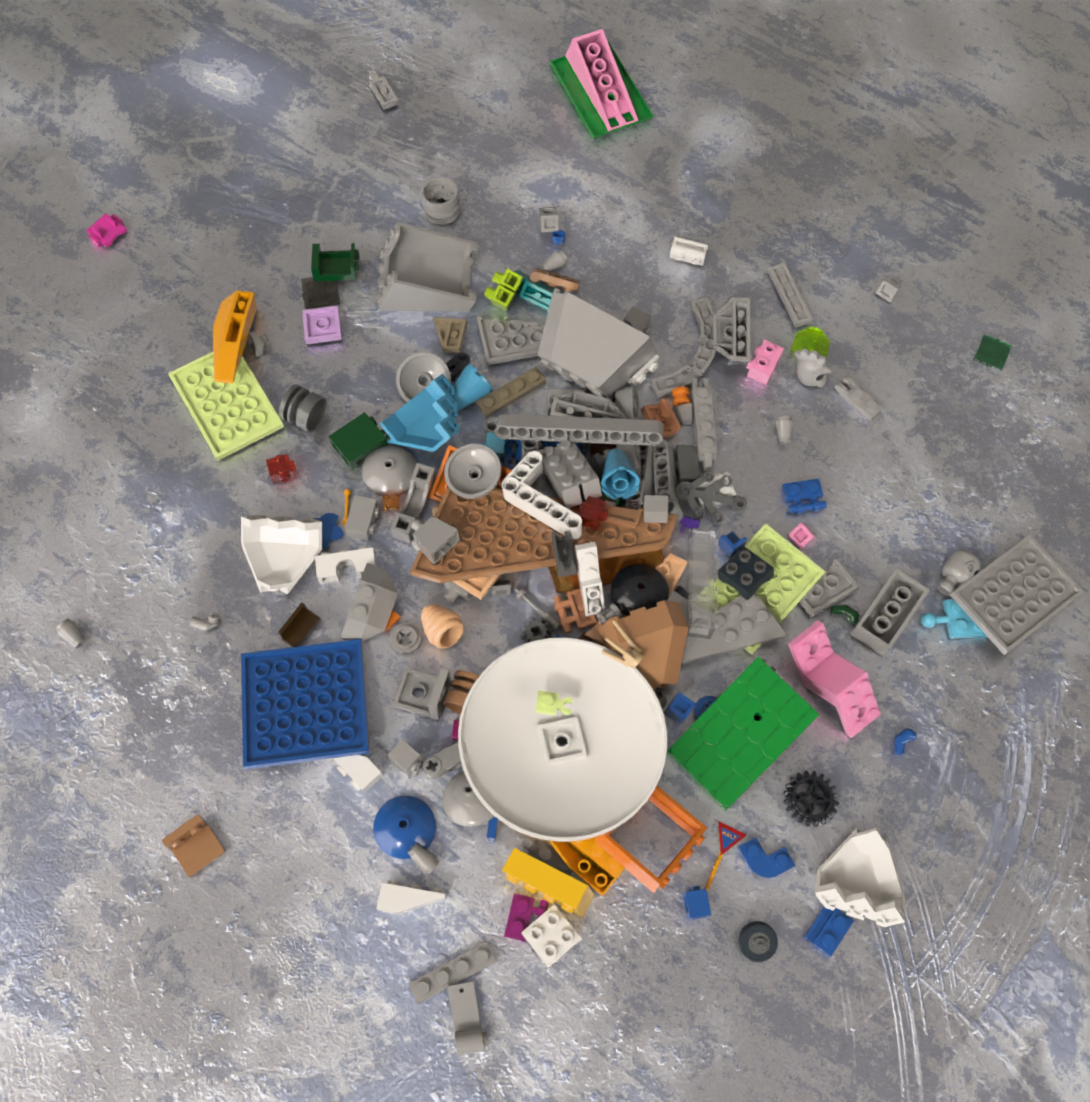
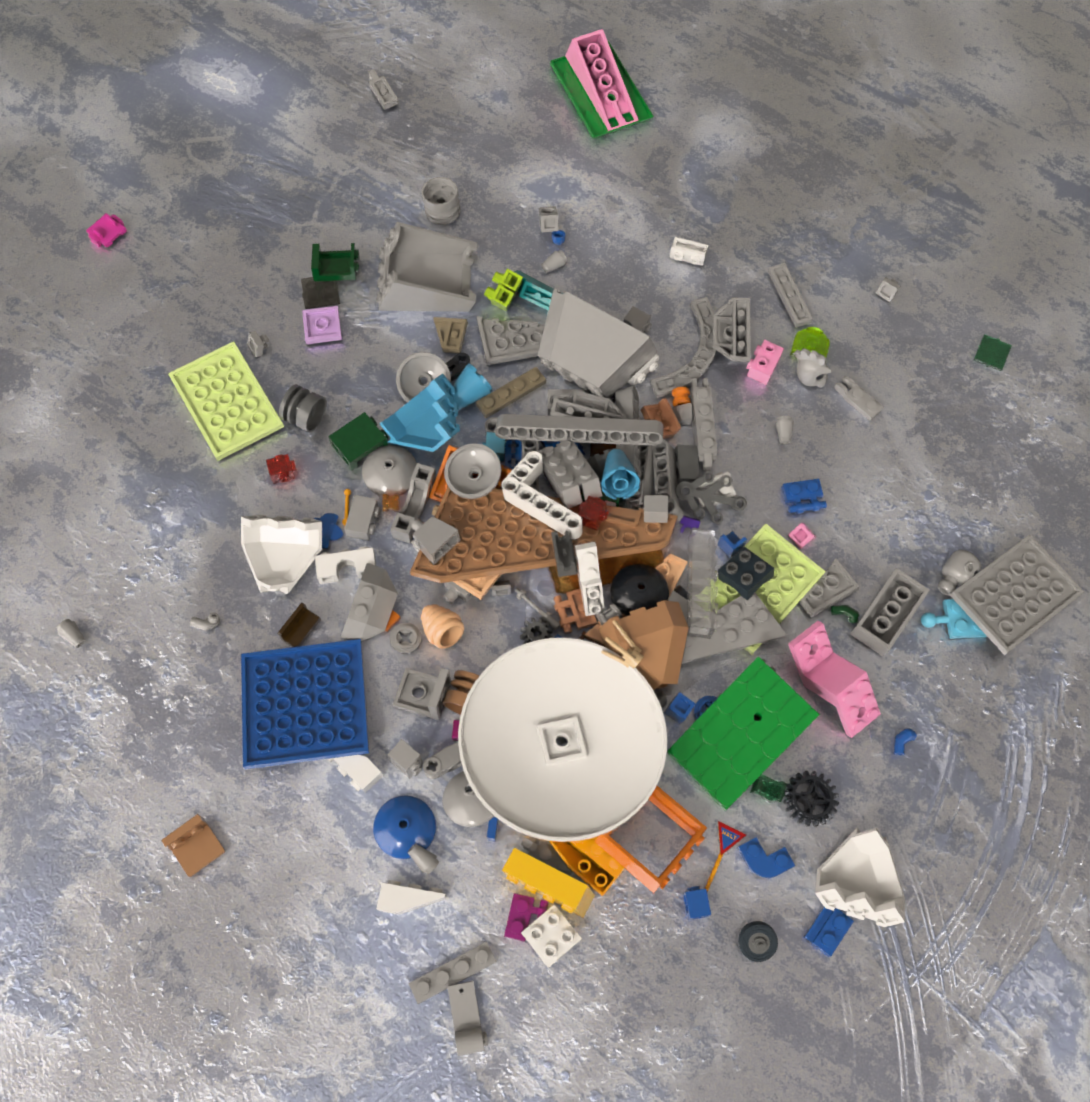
light orange wedge [213,290,257,384] -> none
medium nougat plate [530,268,580,292] -> none
yellowish green plate [535,690,573,716] -> none
none -> clear green bracket [750,774,787,802]

